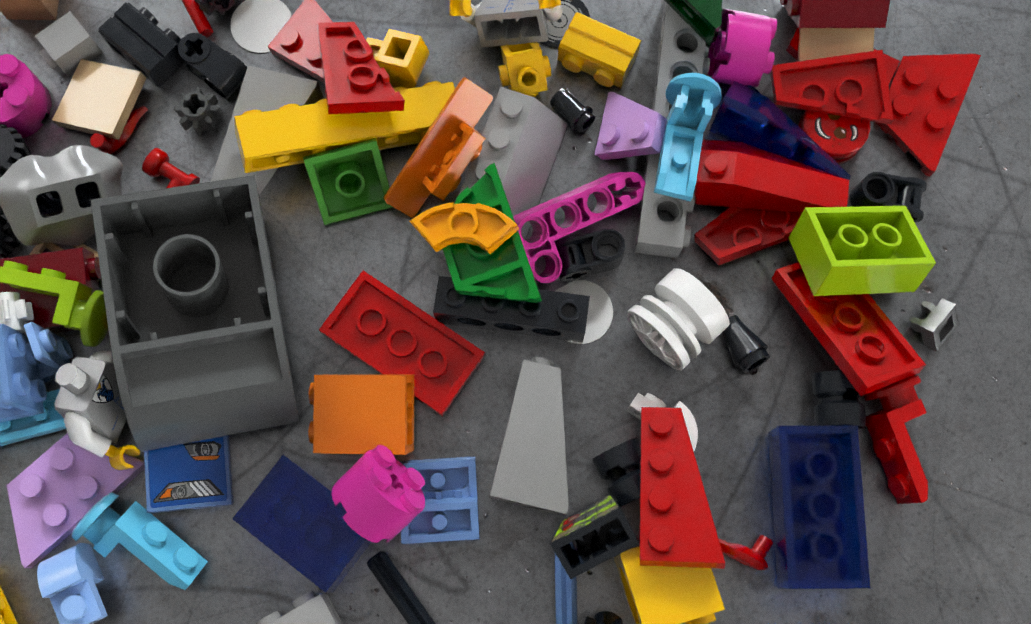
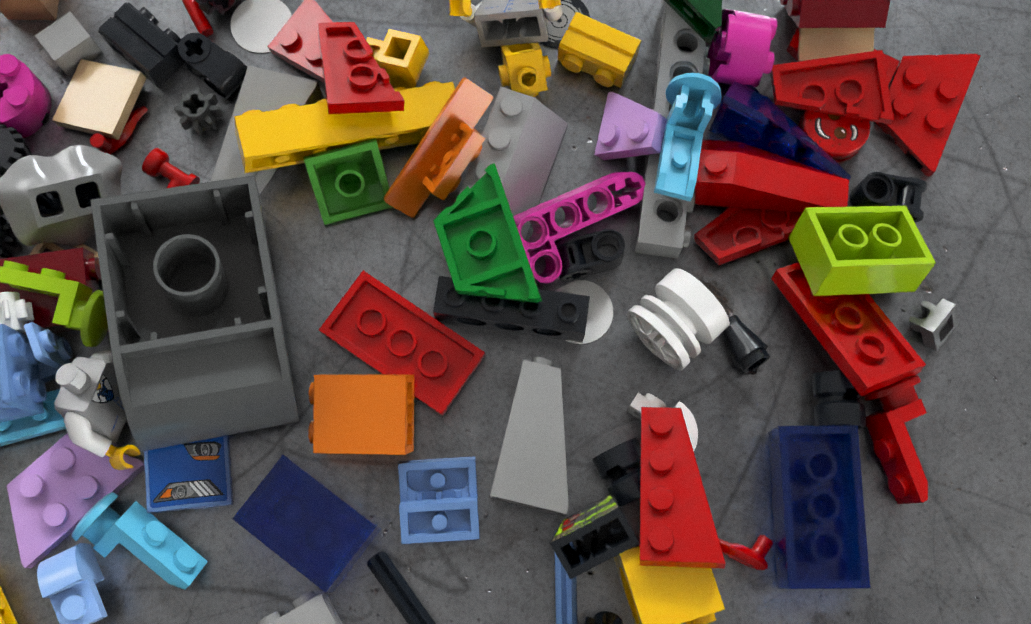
dark pink brick [332,445,425,543] -> none
light orange tile [409,202,519,254] -> none
black pin [550,88,595,132] -> none

